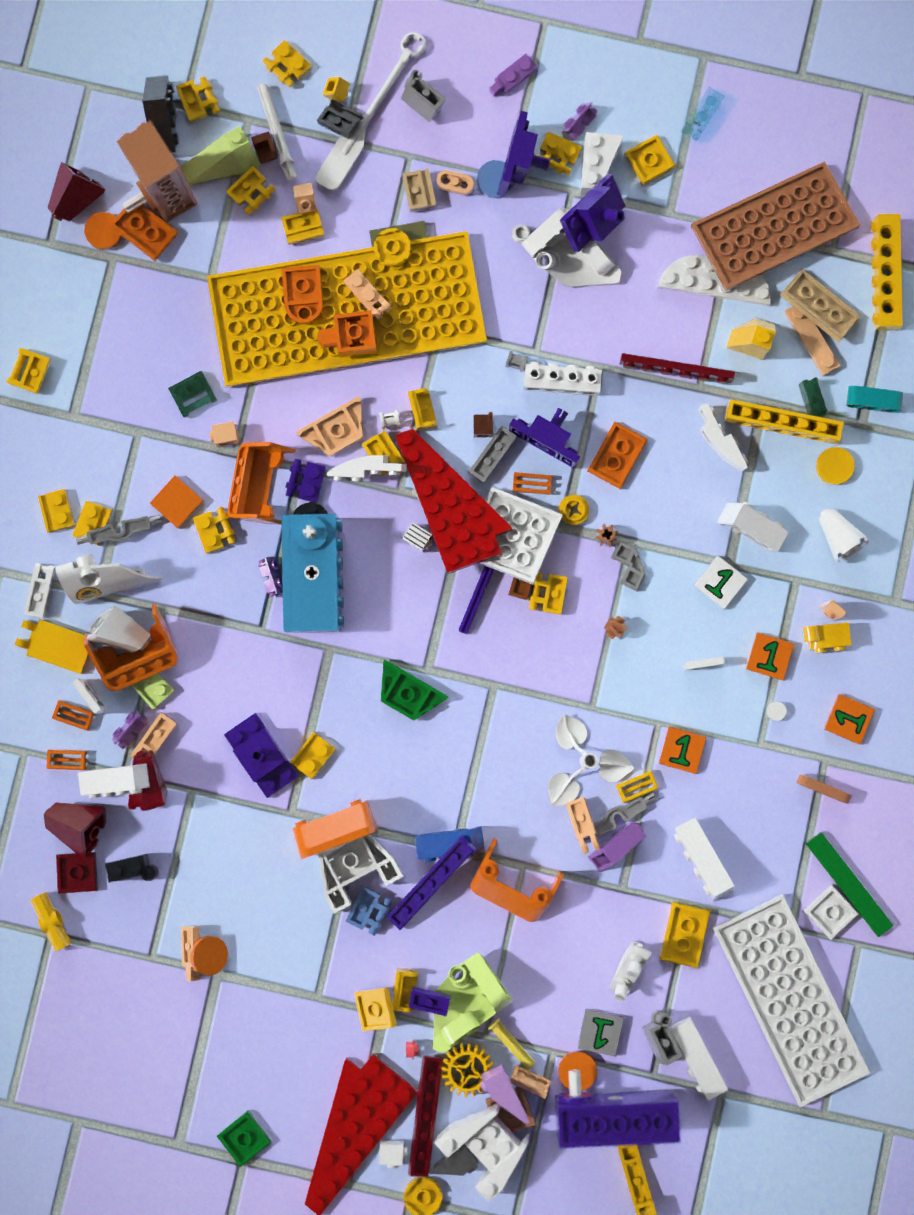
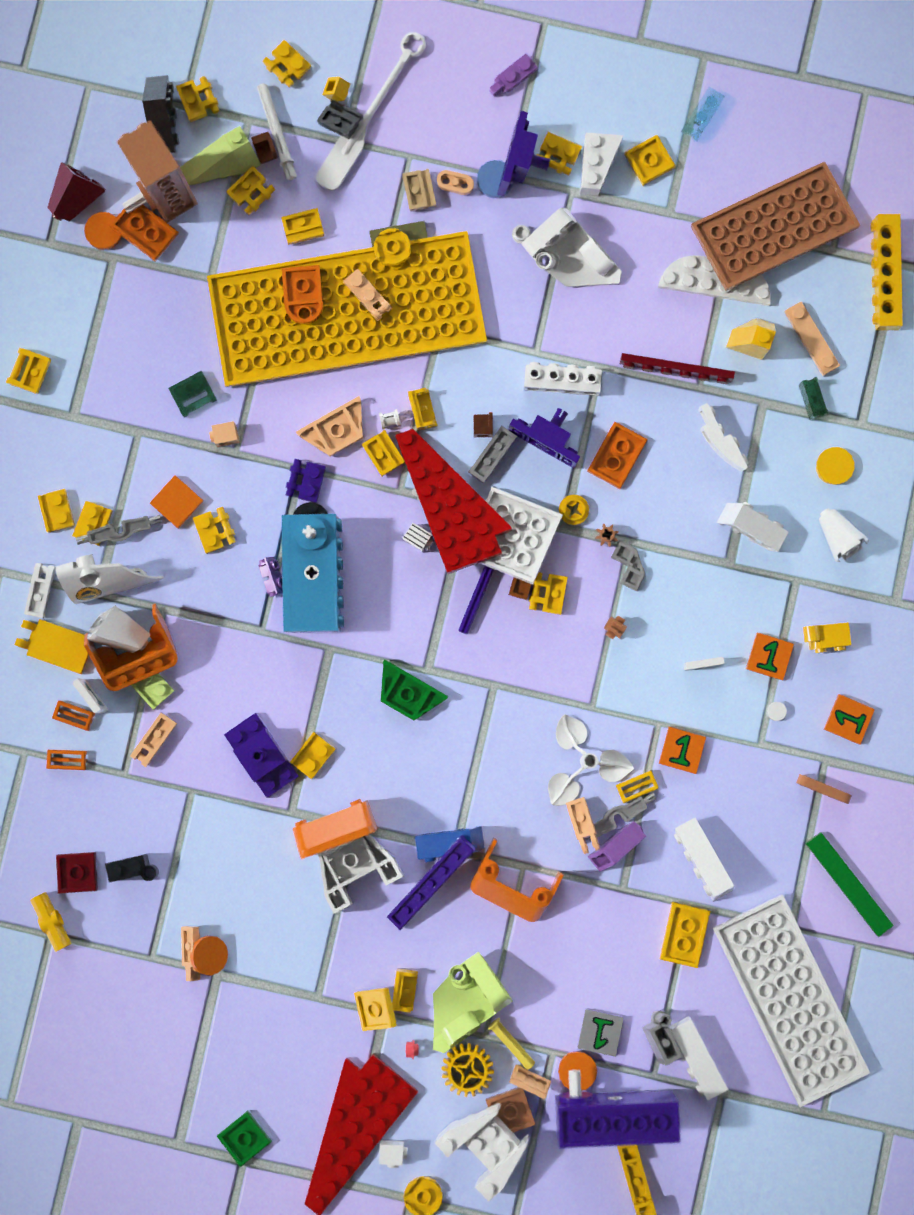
dark red slope [43,802,107,859] -> none
white brick [78,764,149,798] -> none
medium lavender hinge [112,709,148,749] -> none
dark red slope [128,750,167,811] -> none
orange windscreen [227,442,296,525] -> none
light nougat brick [293,183,317,214] -> none
orange brick [317,310,377,358] -> none
white slope [327,455,407,481] -> none
medium blue plate [345,886,392,936] -> none
light grey hinge [401,69,446,123] -> none
dark red plate [408,1055,443,1177] -> none
dark purple plate [409,987,451,1016] -> none
flat silver slope [433,1144,478,1176] -> none
lavender slope [480,1064,530,1124] -> none
light grey bush [505,351,528,372] -> none
orange tile [512,472,552,495] -> none
dark purple brick [560,174,626,252] -> none
medium lavender hinge [561,102,598,140] -> none
white connector [609,940,652,1001] -> none
white tile [694,556,748,609] -> none
yellow brick [724,399,844,444] -> none
tan tile [780,269,861,343] -> none
white tile [803,885,859,940] -> none
light nougat plate [819,600,846,621] -> none
teal beam [846,386,903,413] -> none

